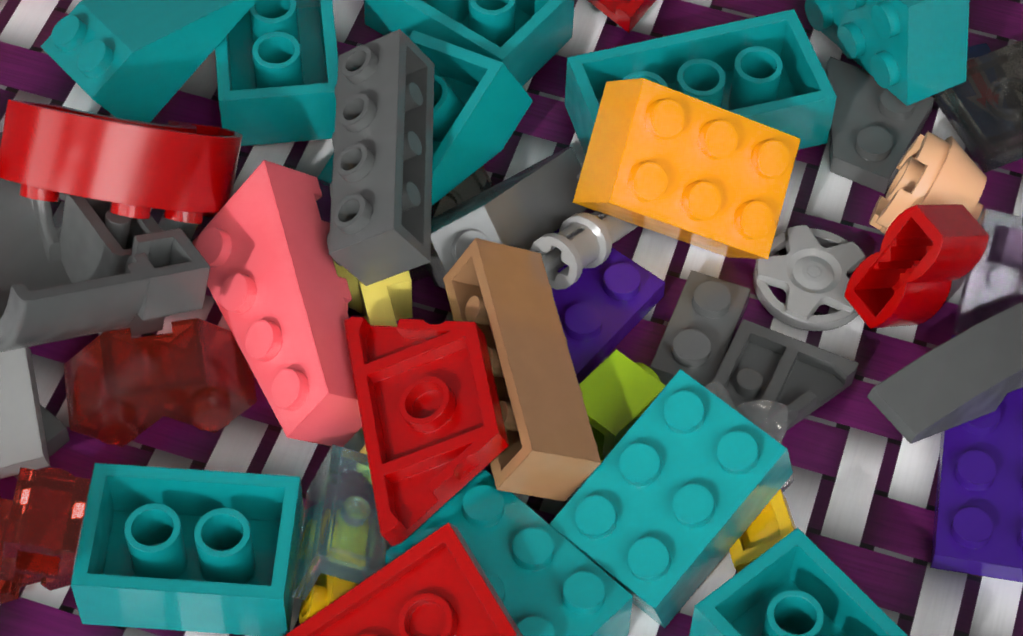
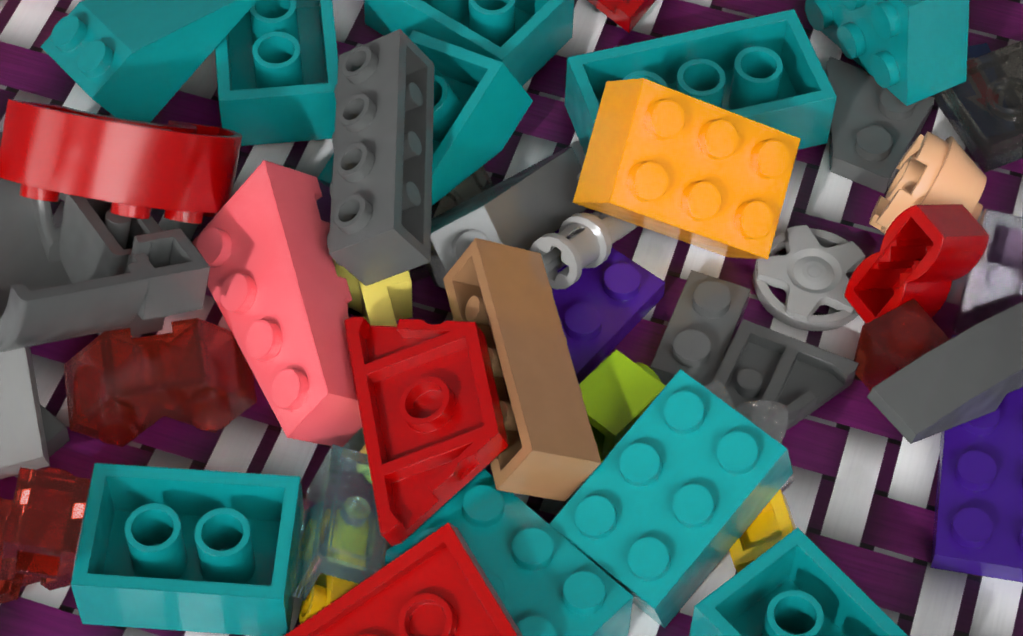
none -> clear red brick [854,299,950,391]

